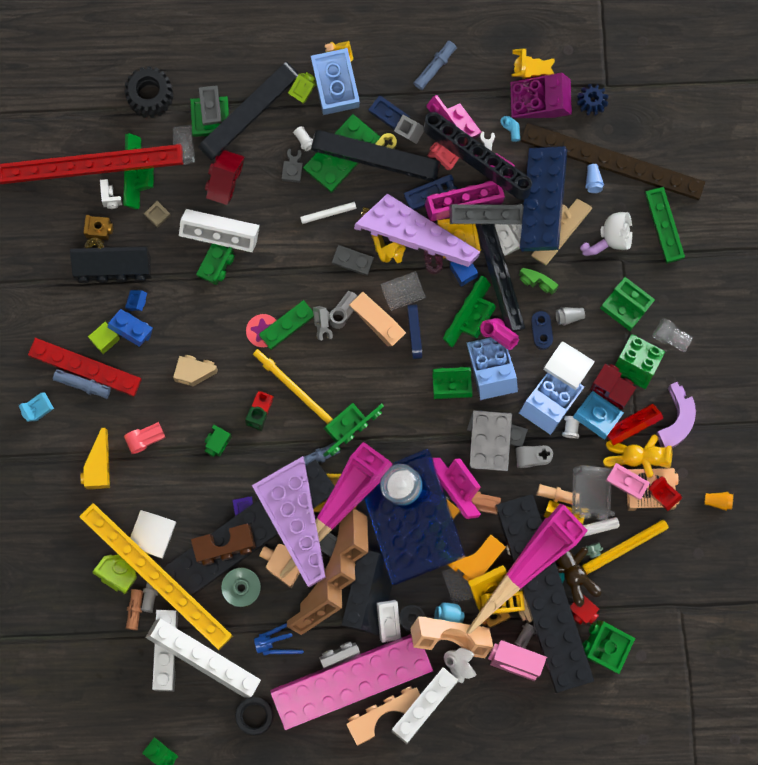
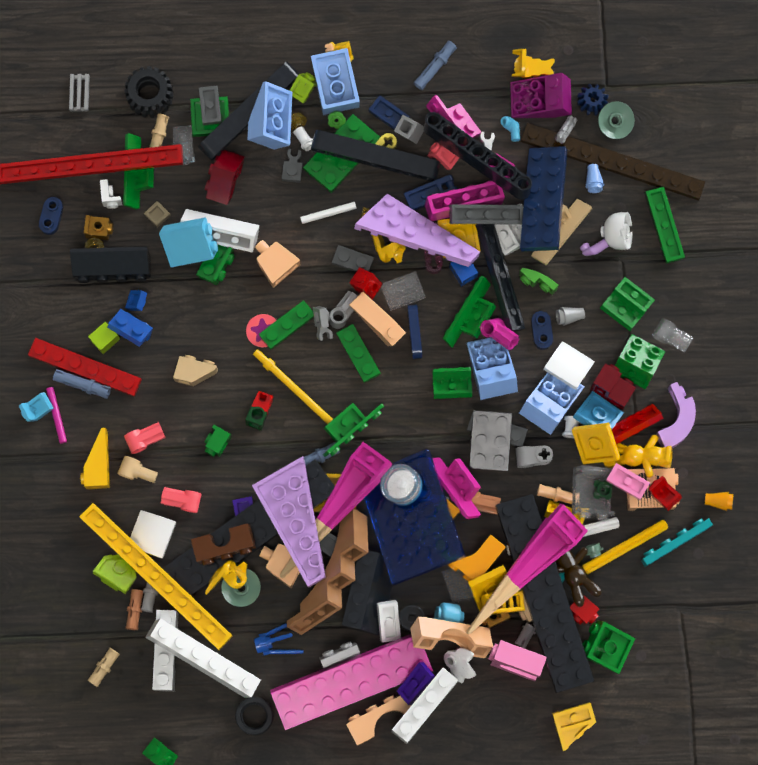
none -> dark blue plate [39,197,63,235]
none -> dark pink bar [46,387,67,444]
none -> light grey tile [69,74,90,111]
none -> tan pin [87,648,120,687]
none -> tan pin [117,456,158,483]
none -> tan pin [149,114,169,148]
none -> medium azure brick [159,217,218,267]
none -> coral piece [161,487,202,513]
none -> yellow hair [205,560,248,595]
none -> light blue slope [247,81,292,150]
none -> light nougat torso [255,240,301,288]
none -> clear yellow plate [291,113,307,130]
none -> bright green plate [328,111,346,129]
none -> green plate [336,324,381,383]
none -> red brick [349,267,383,300]
none -> dark purple plate [397,662,435,705]
none -> yellow wing [552,702,596,751]
none -> light grey axle [555,115,577,144]
none -> yellow plate [572,423,620,464]
none -> dark green plate [593,480,612,500]
none -> sand green dish [598,101,635,139]
none -> teal plate [641,518,713,567]

